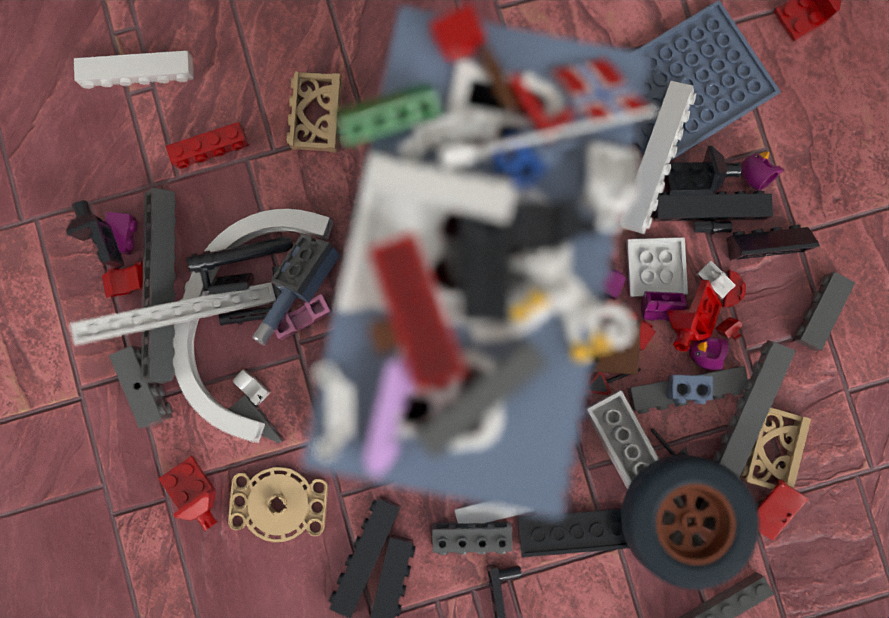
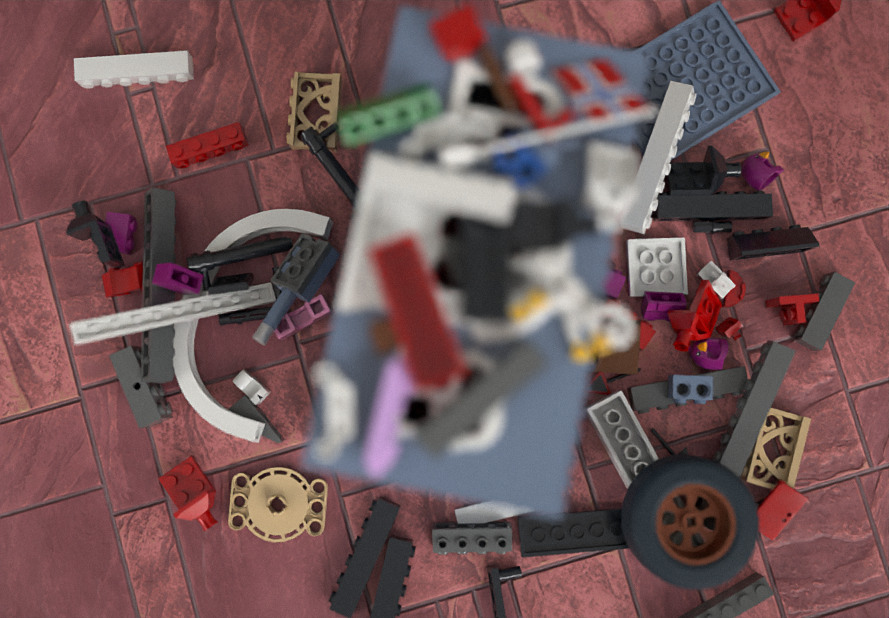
none -> magenta brick [152,263,203,295]
none -> black cylinder [300,122,360,210]
none -> white head [506,40,540,78]
none -> red bracket [765,294,819,326]

